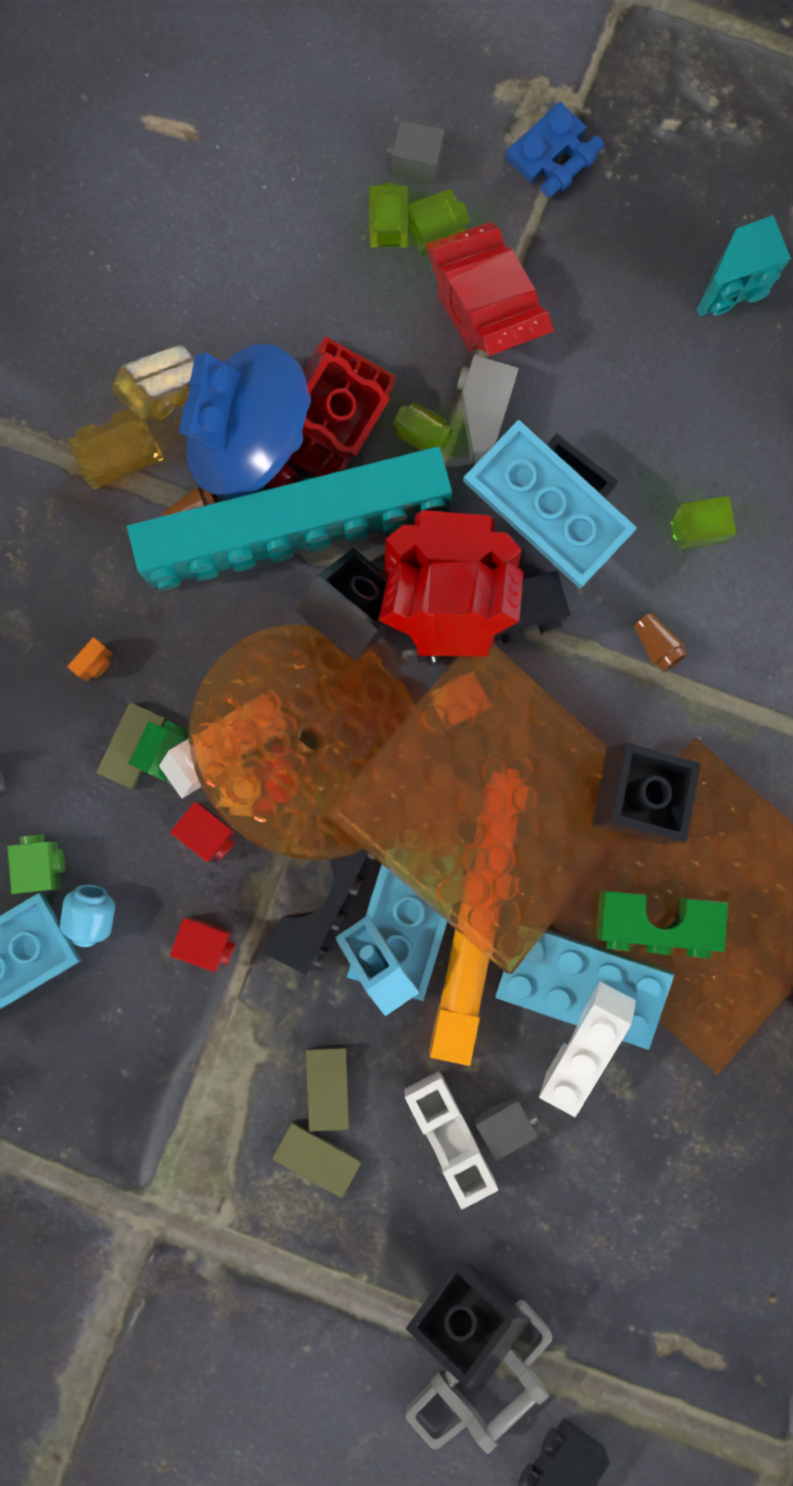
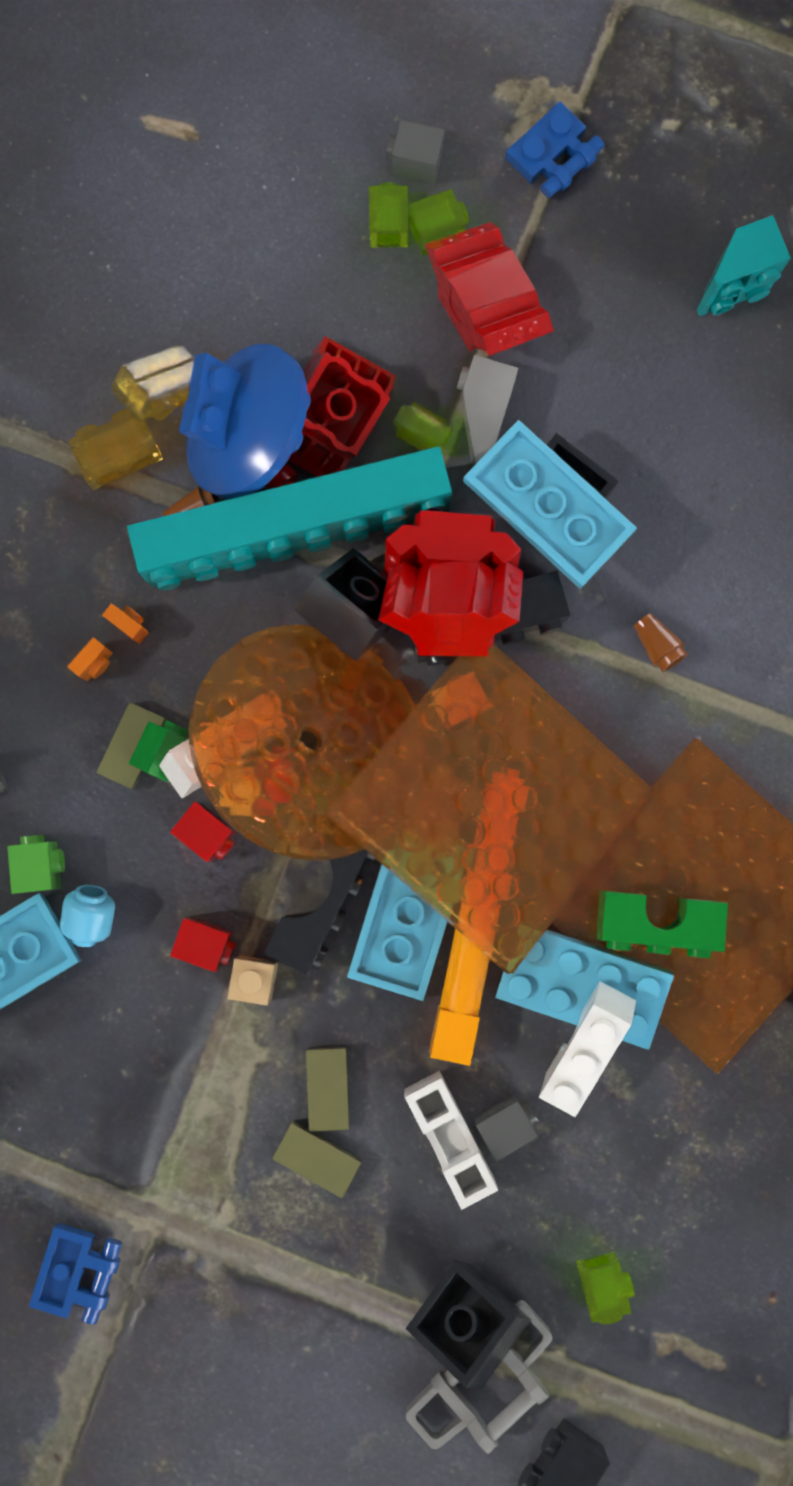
medium azure slope [335,915,419,1016] -> none
black brick [592,742,701,845] -> none
clear neon green brick [672,495,736,550] -> none
none -> blue plate [29,1223,122,1324]
none -> orange plate [102,603,149,645]
none -> tan brick [227,955,278,1006]
none -> clear neon green brick [575,1252,635,1324]

